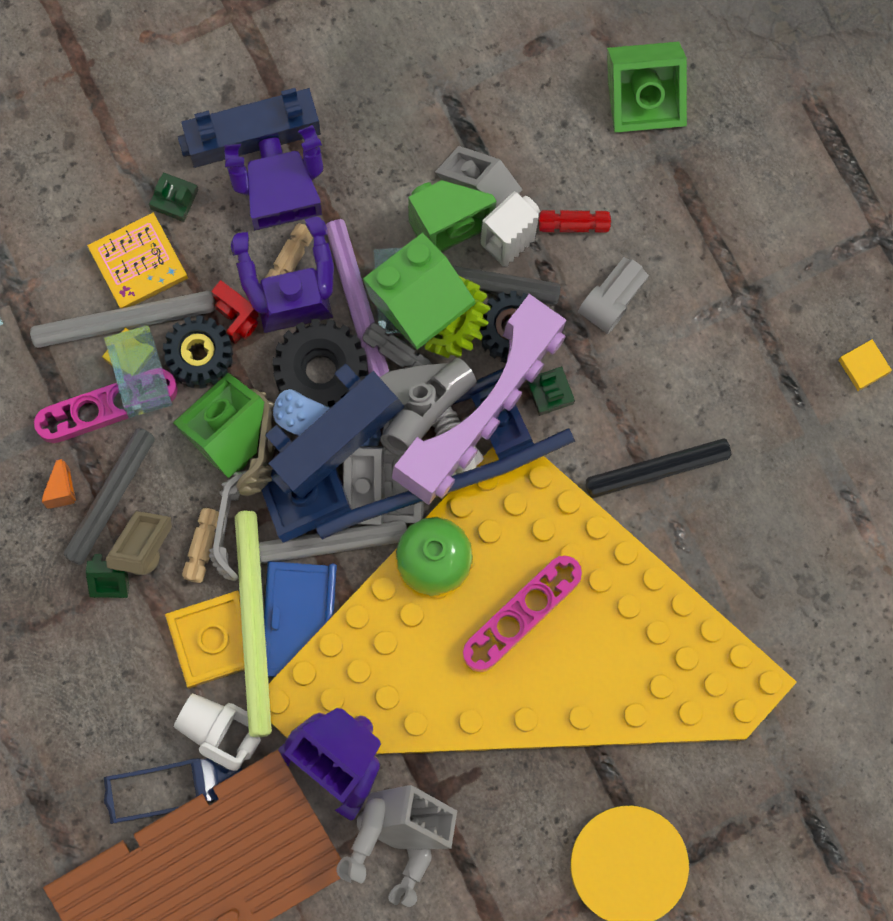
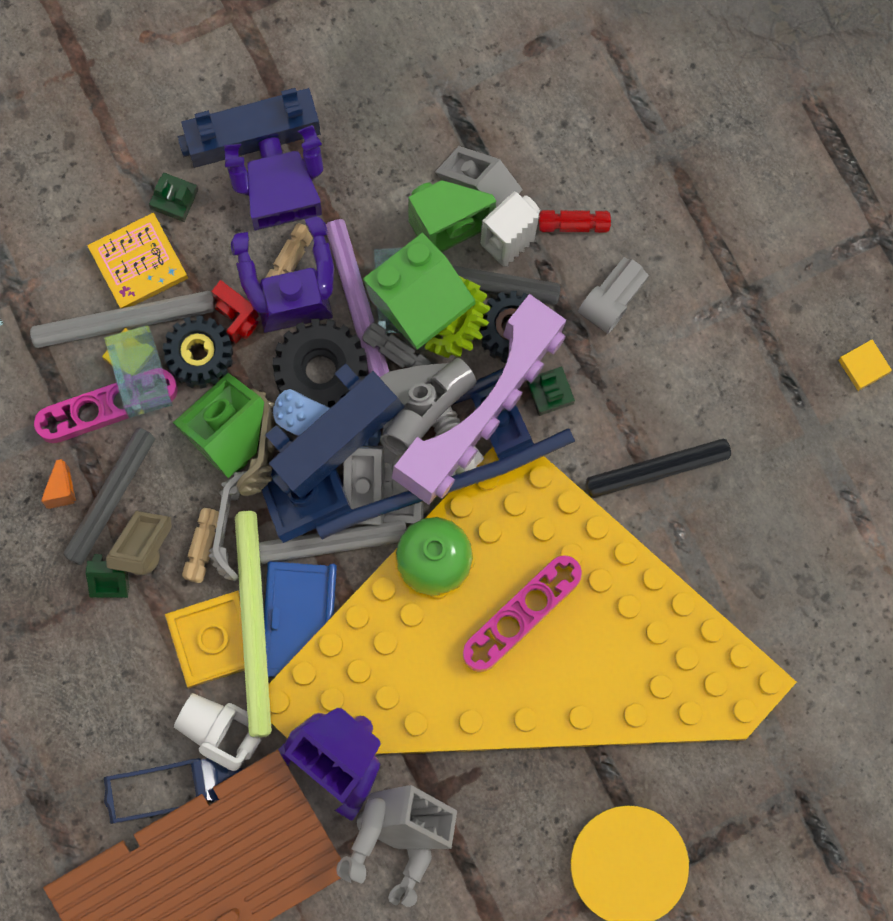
bright green slope [607,42,687,133] -> none

